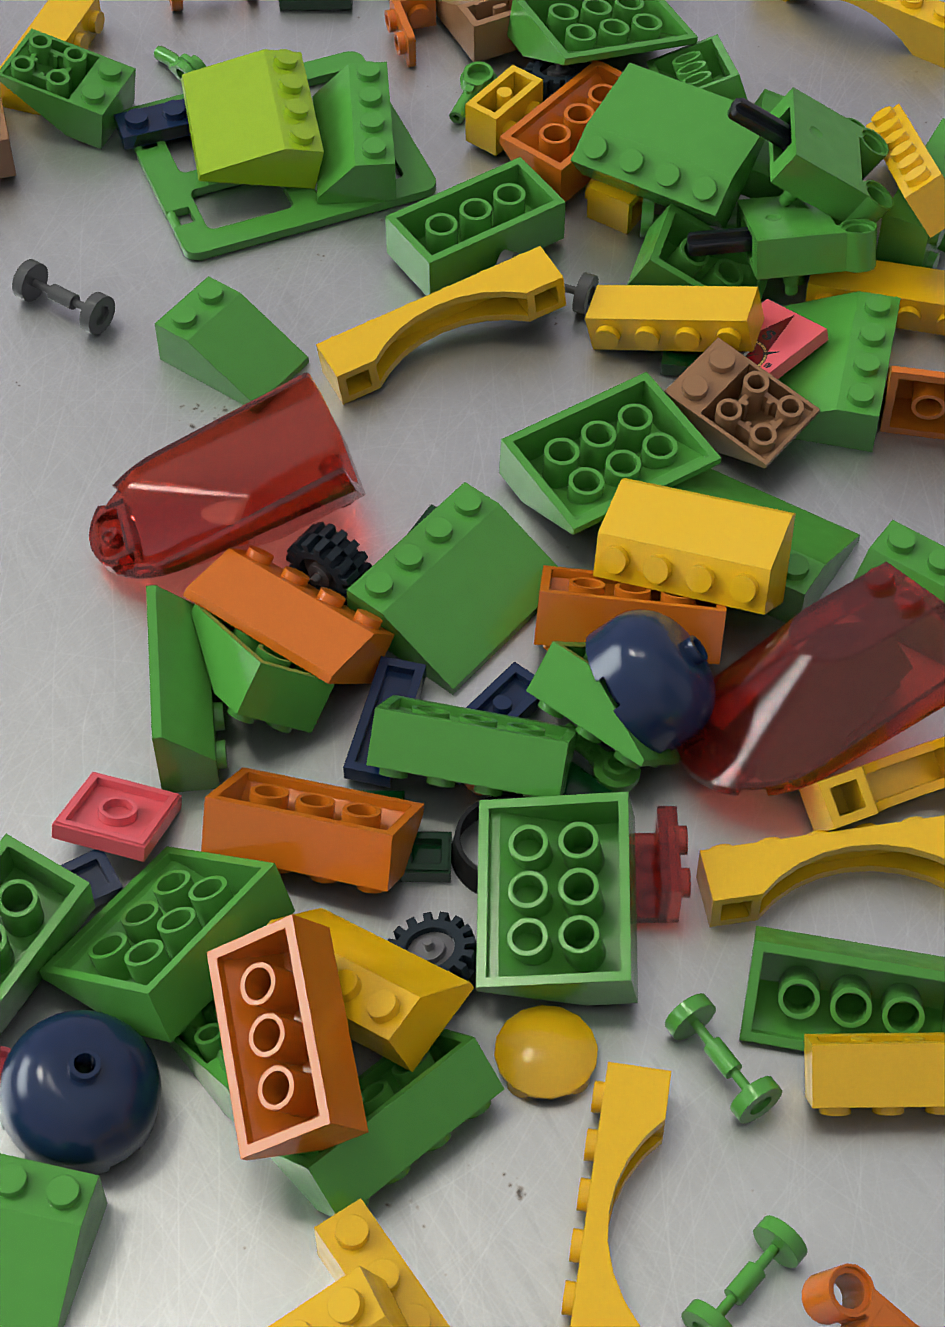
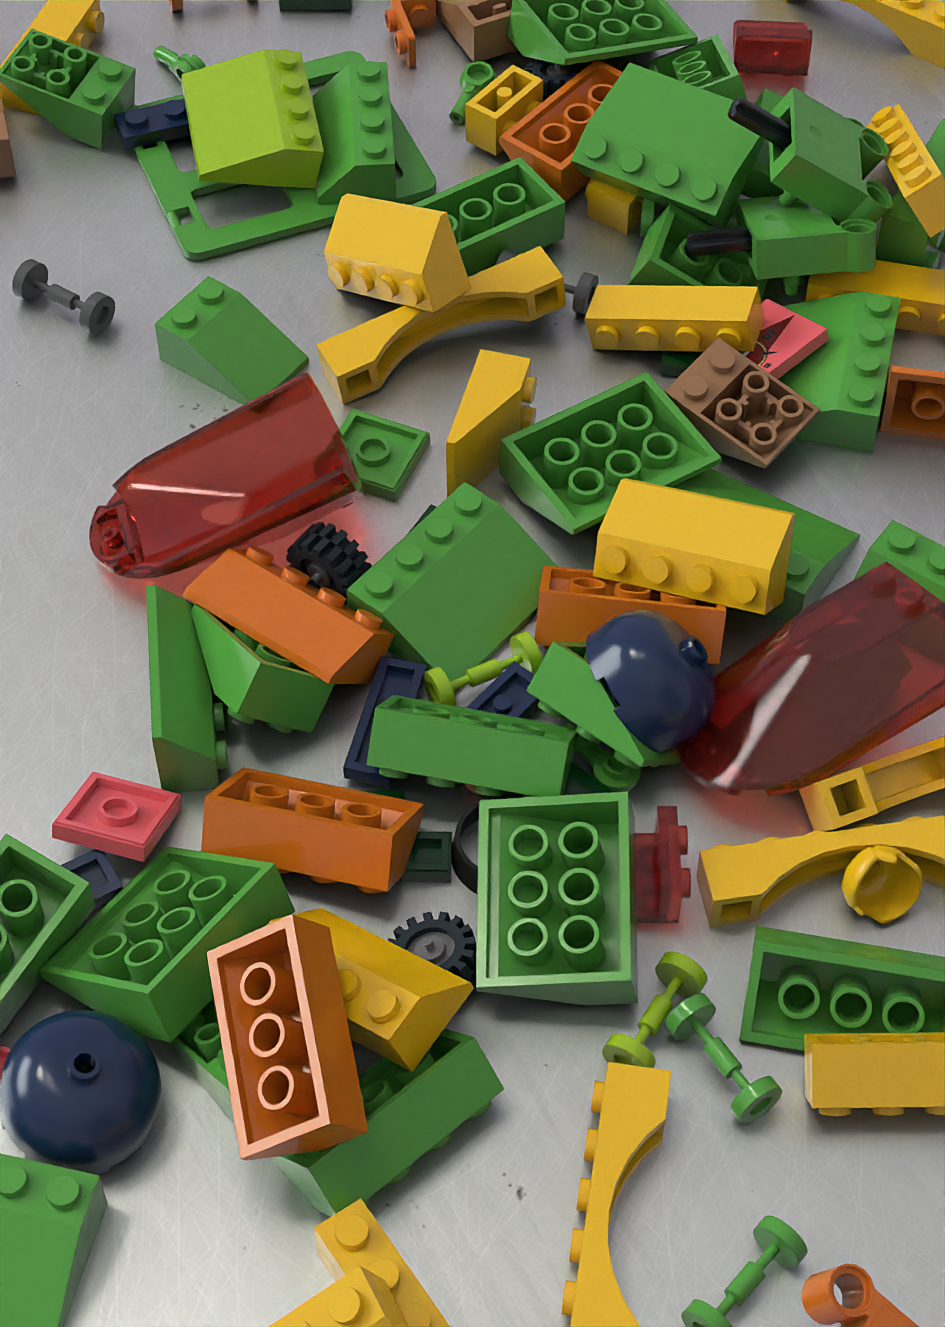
yellow dish [494,1005,598,1099] -> none
none -> bright green tile [316,409,430,502]
none -> yellow slope [324,193,471,312]
none -> lime wheel [423,631,543,706]
none -> yellow slope [446,349,537,498]
none -> lime wheel [602,951,708,1068]
none -> clear red bracket [733,20,812,76]
none -> yellow hair [841,845,924,924]

